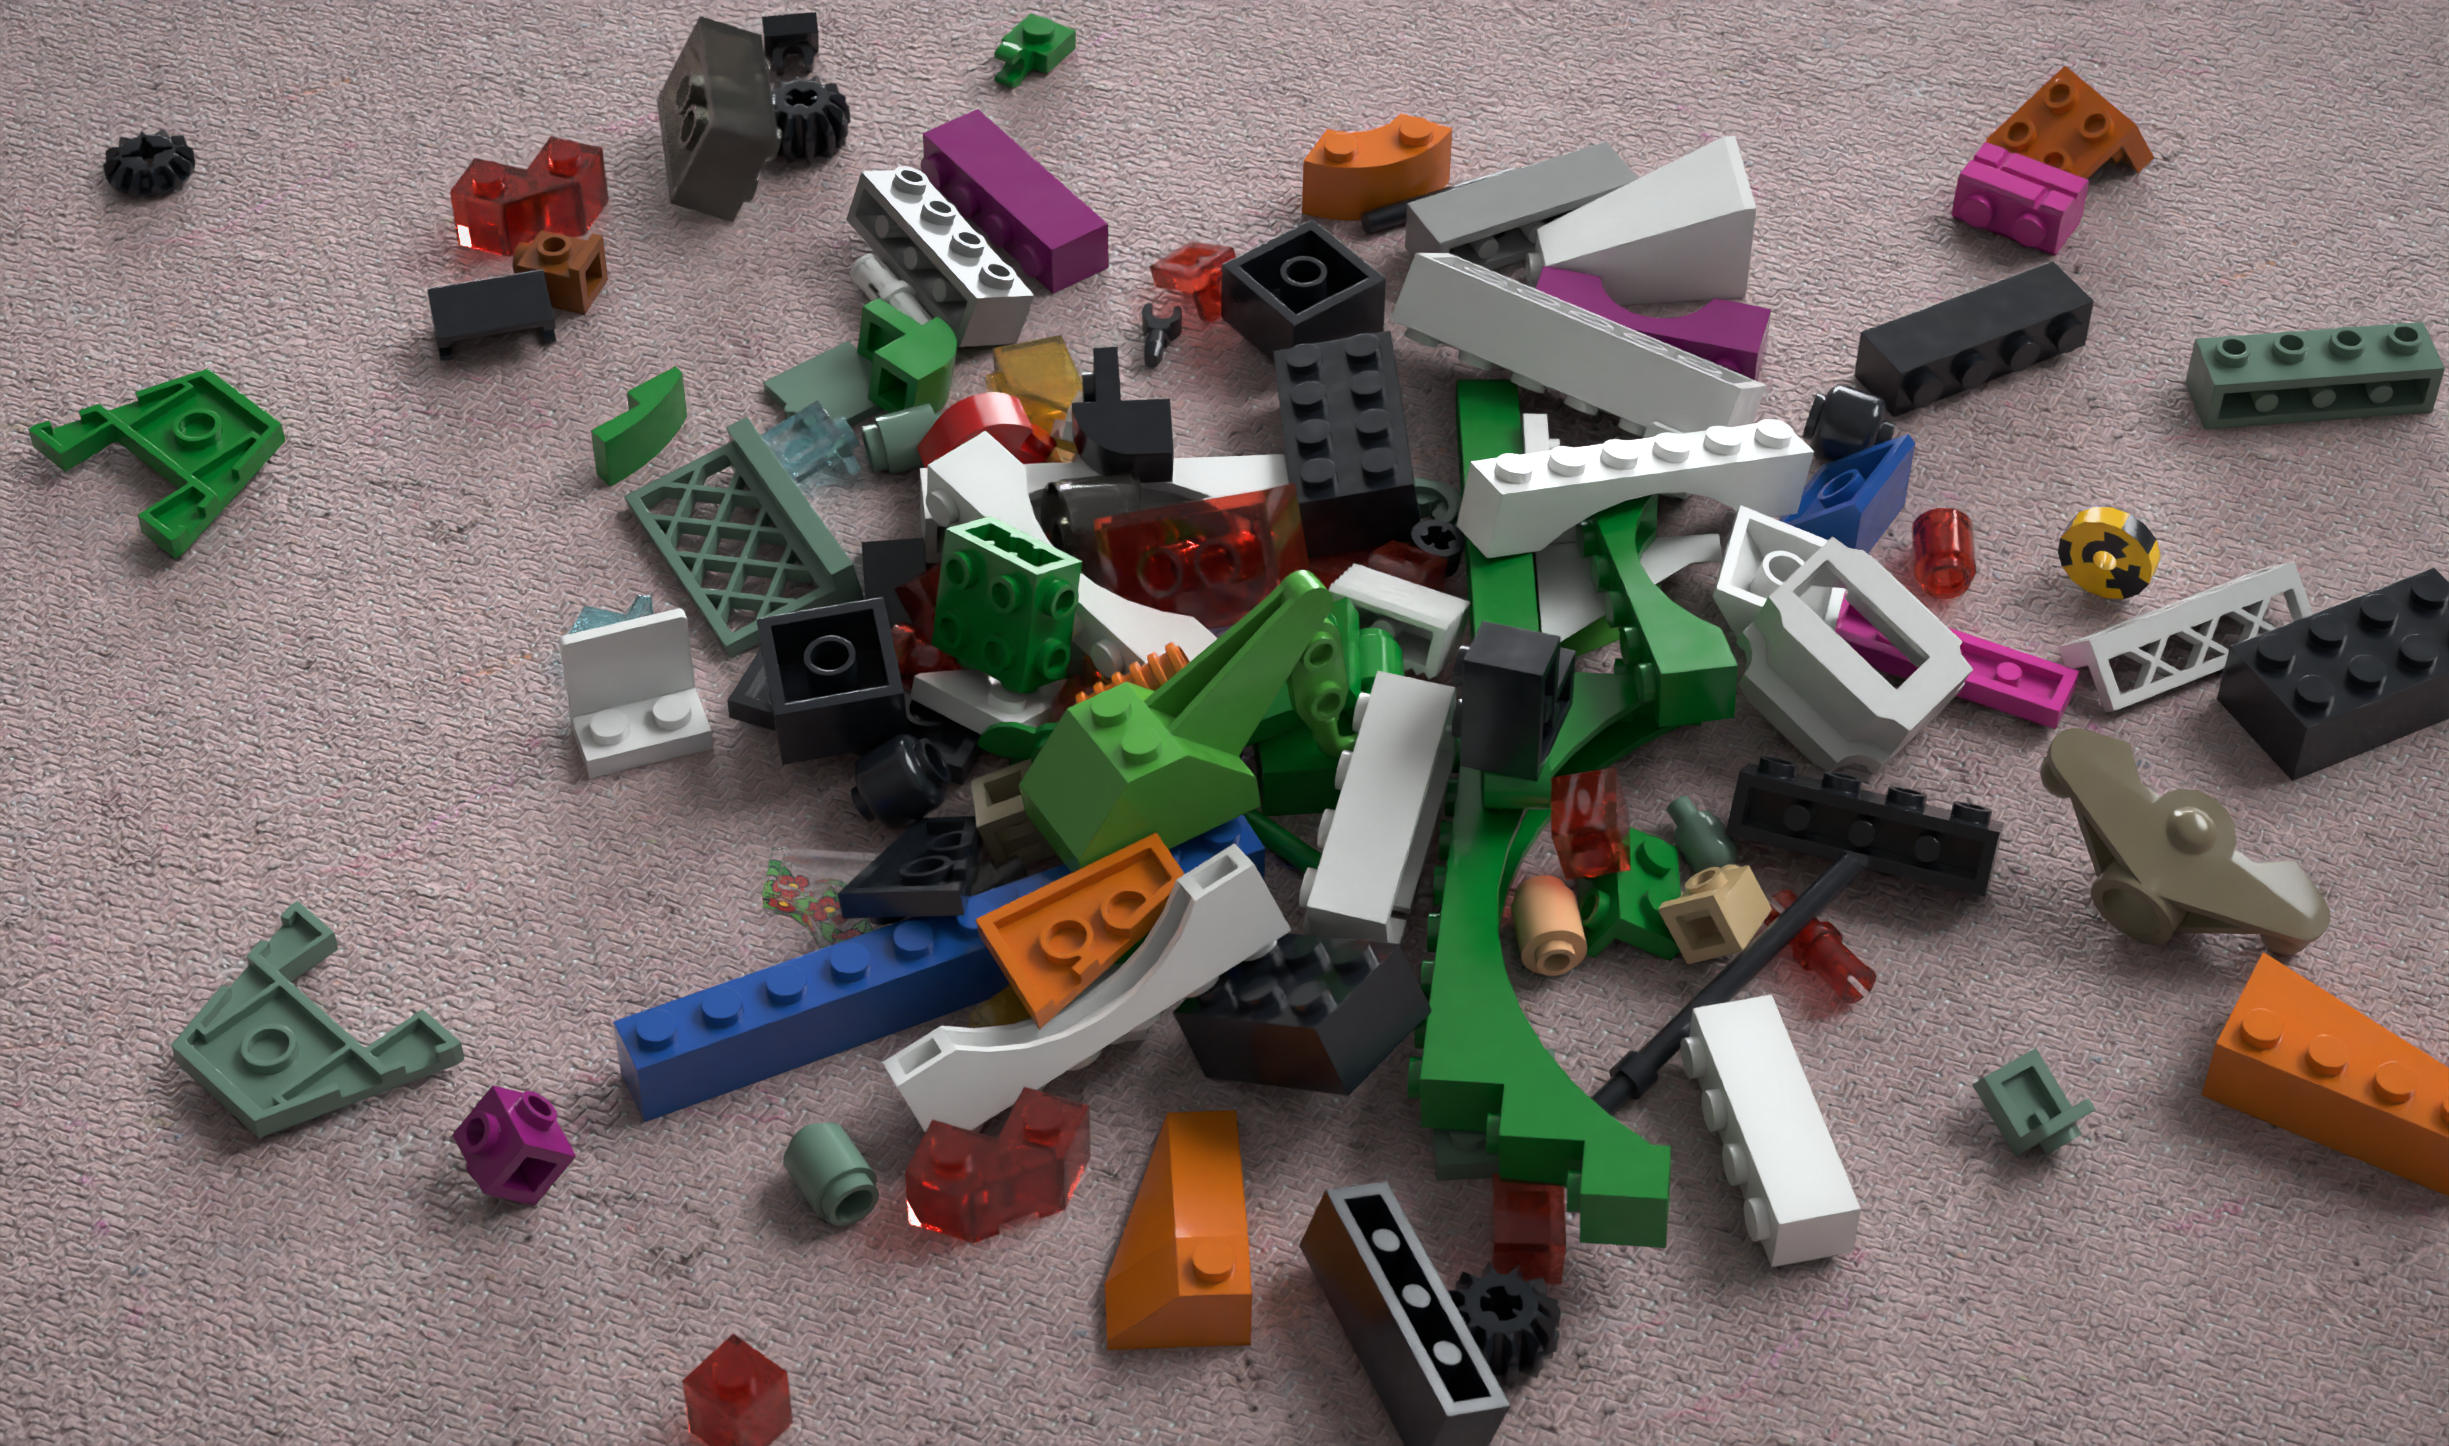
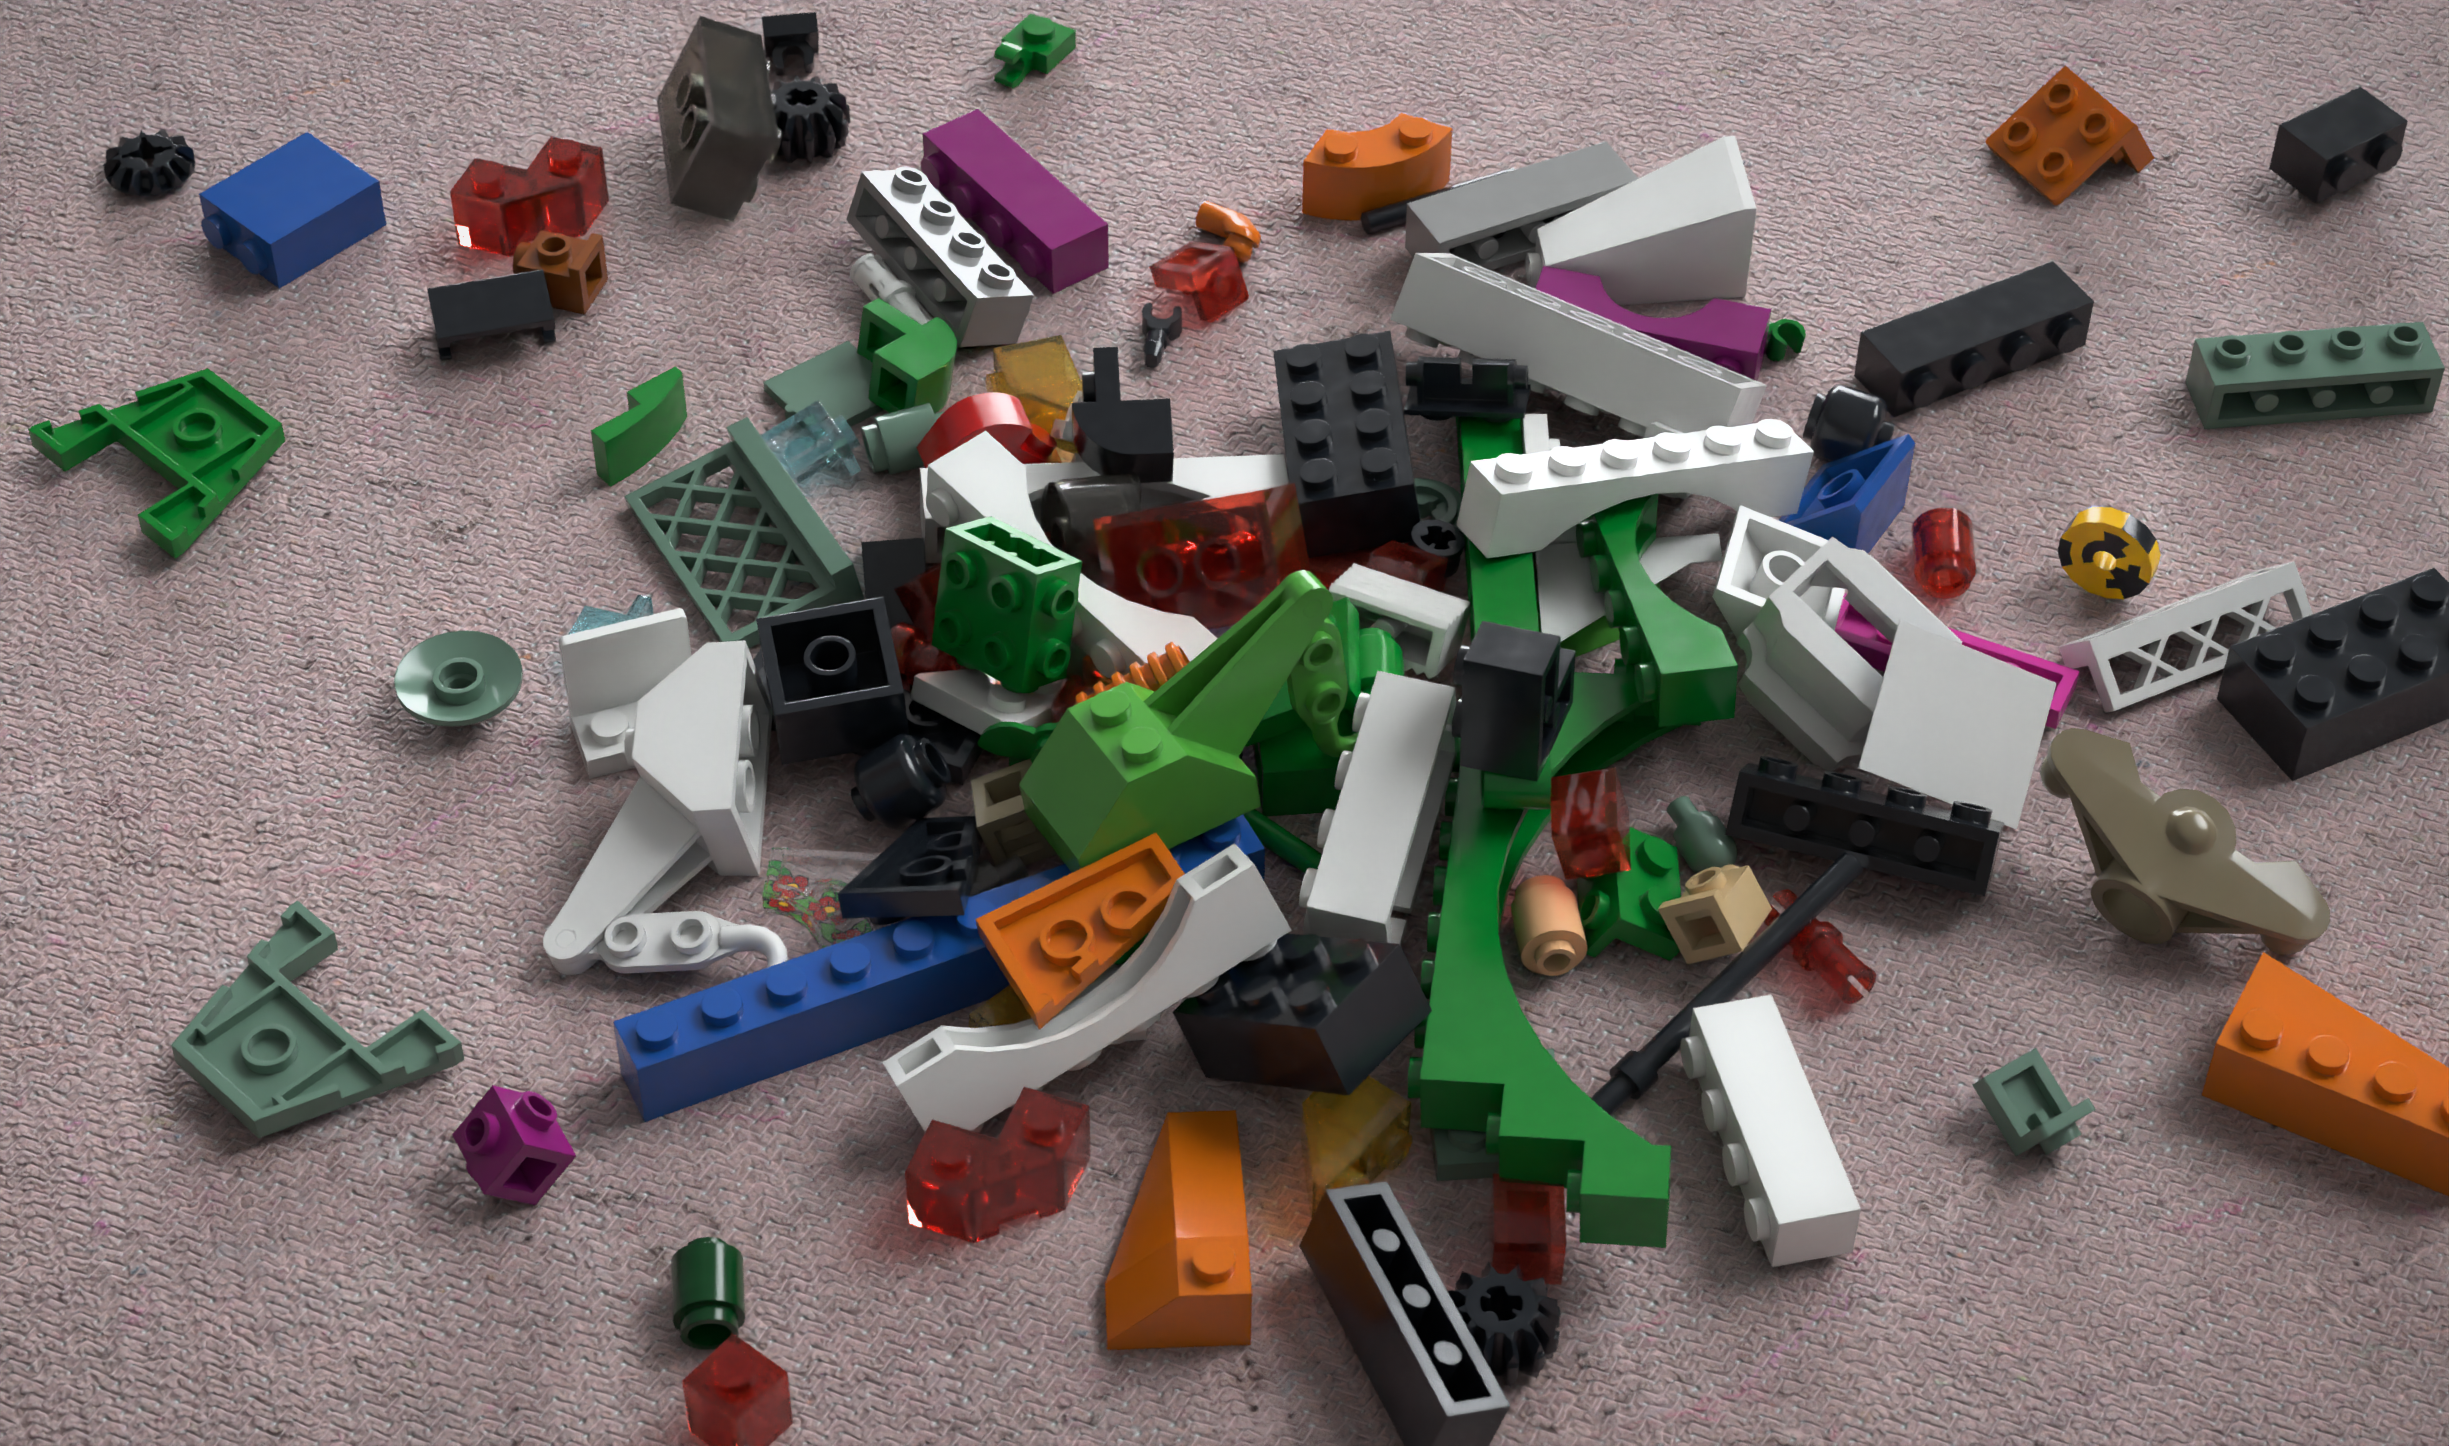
sand green brick [783,1122,879,1227] -> none
black brick [1221,219,1386,363] -> none
dark pink brick [1952,142,2089,256] -> none
none -> blue brick [199,132,387,289]
none -> sand green dish [394,631,523,727]
none -> white slope [543,641,788,975]
none -> dark green brick [671,1237,745,1350]
none -> orange arm [1196,201,1261,263]
none -> clear yellow slope [1301,1076,1413,1219]
none -> black hinge [1404,356,1531,423]
none -> green hand [1766,319,1806,361]
none -> white sticker [1858,619,2057,830]
none -> black brick [2269,86,2408,204]

